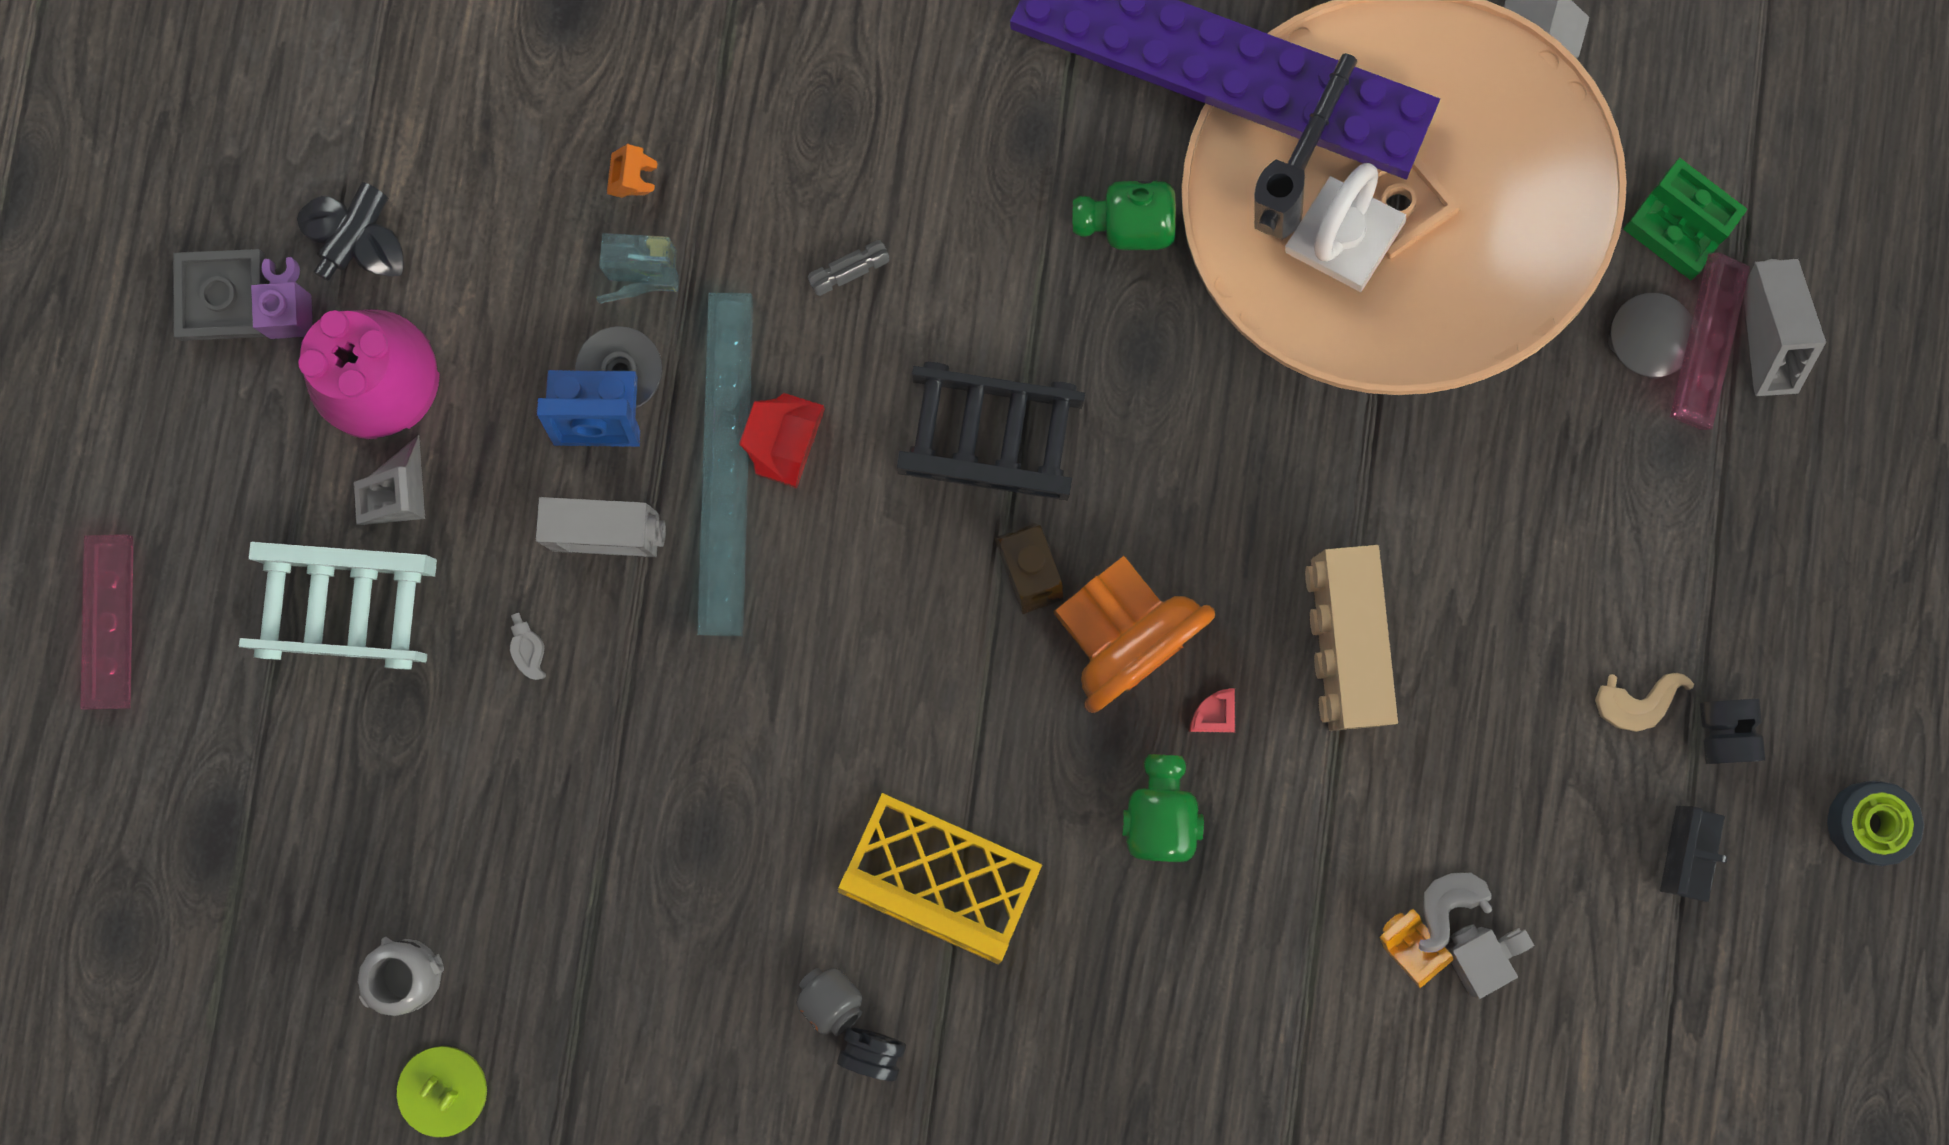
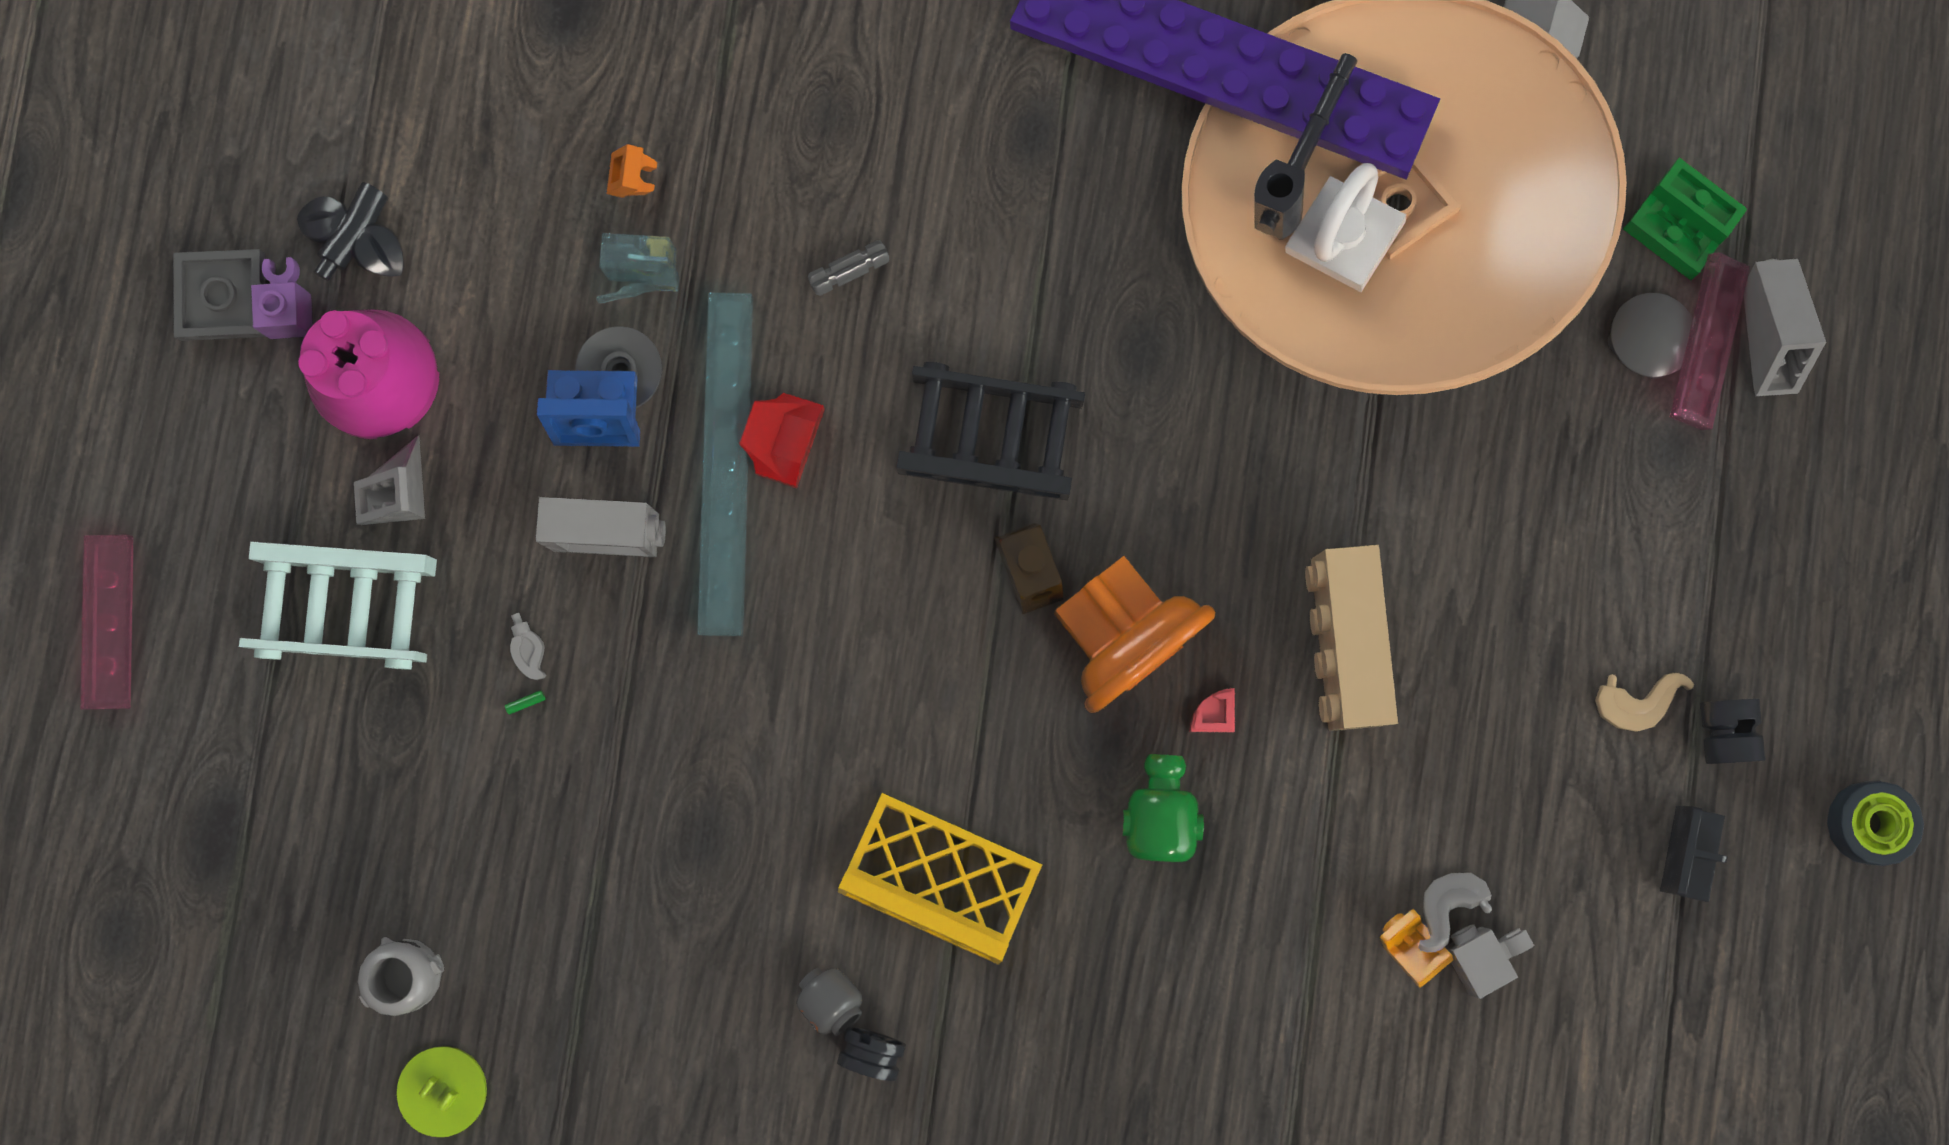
green piece [1073,181,1176,250] -> none
none -> green piece [505,690,546,715]

